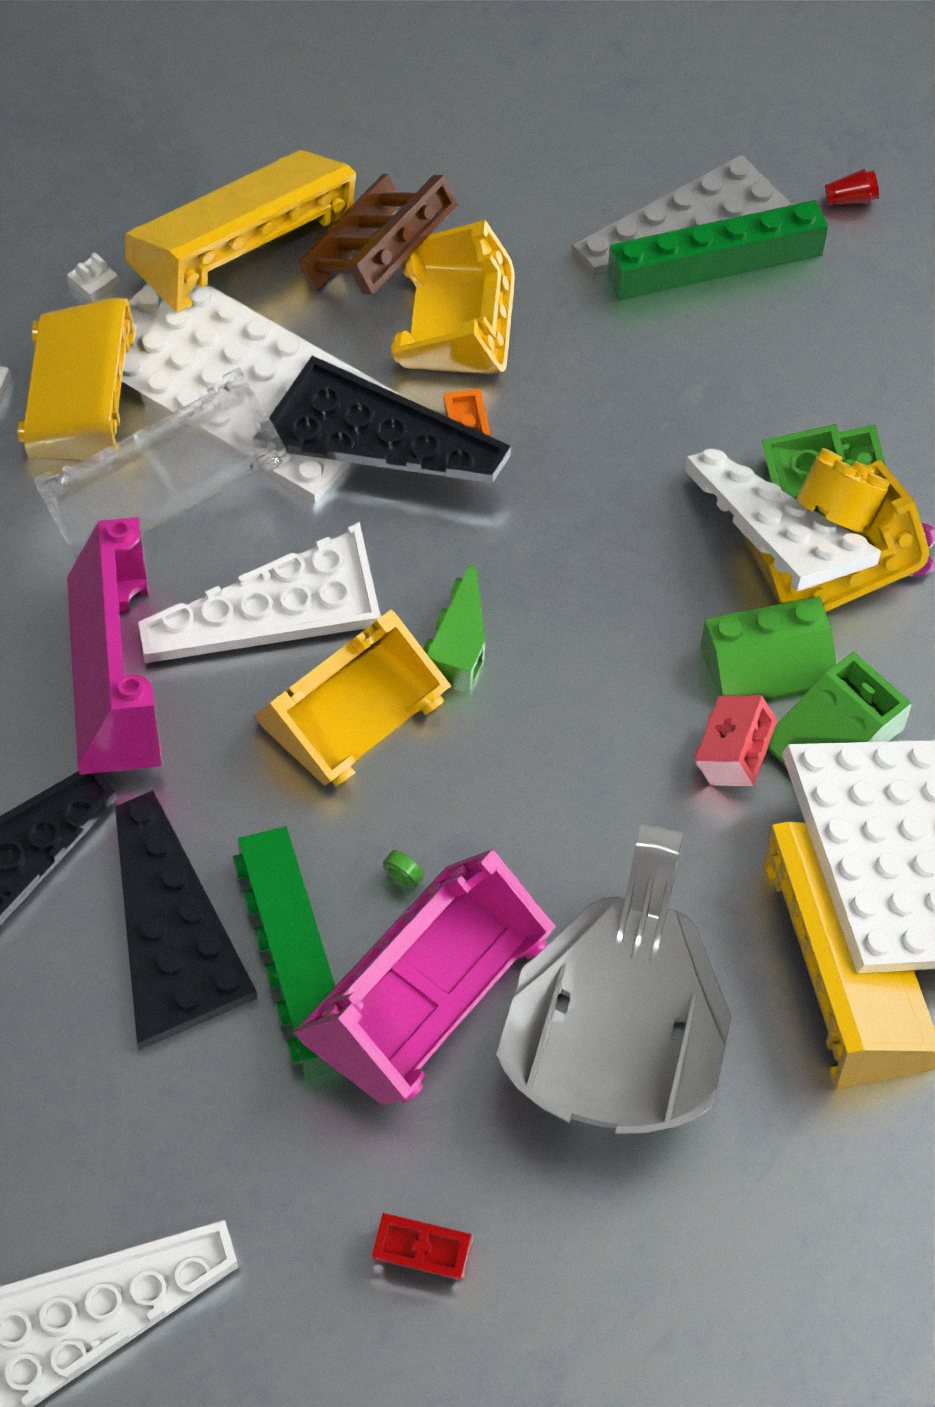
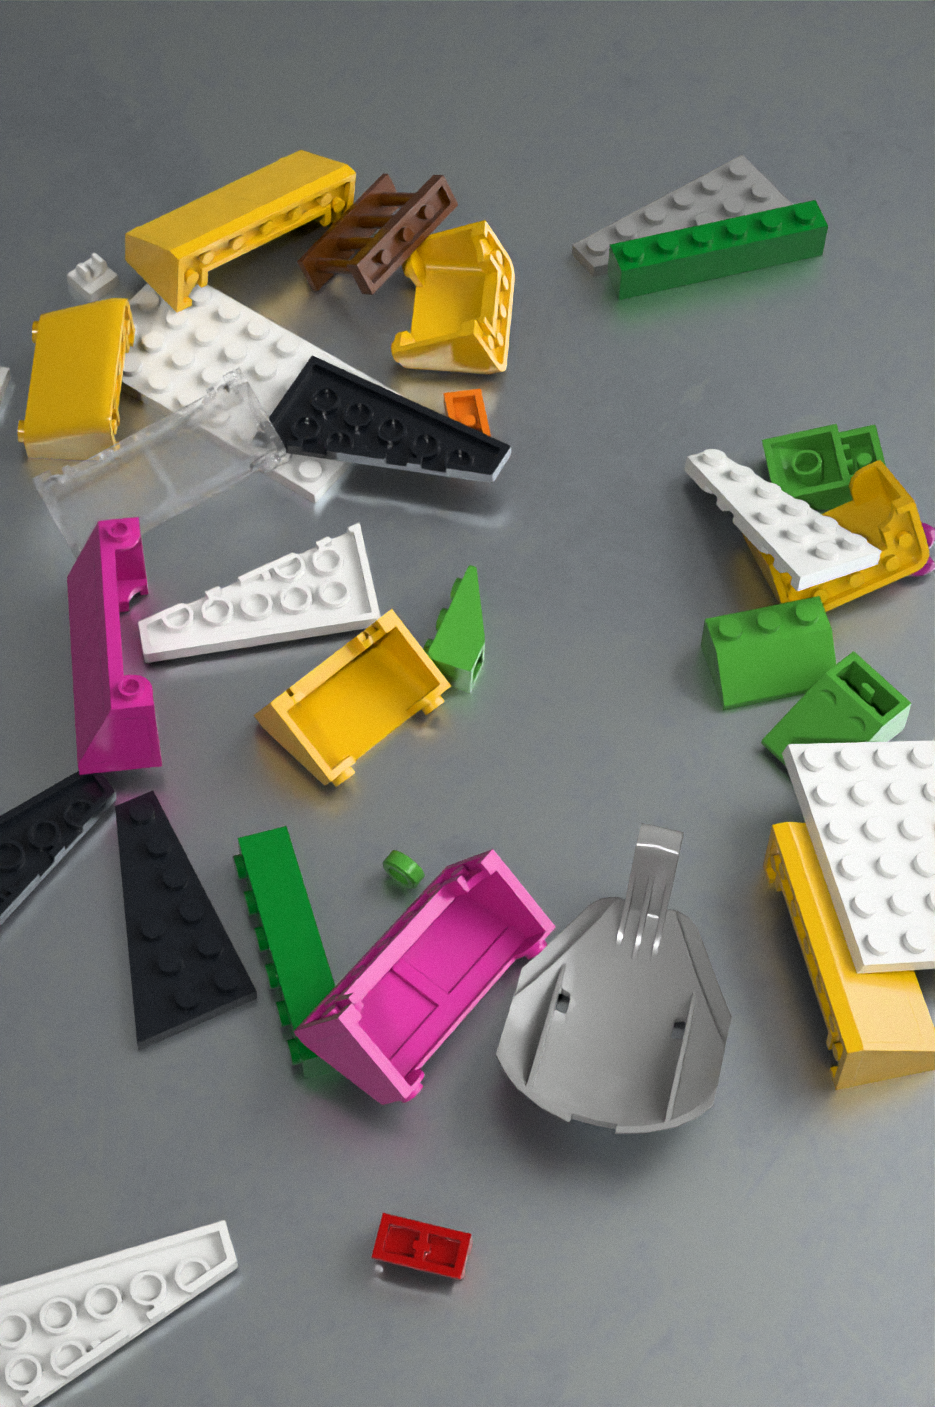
coral brick [695,695,777,786] -> none
yellow brick [796,448,890,532] -> none
red cone [825,169,879,206] -> none

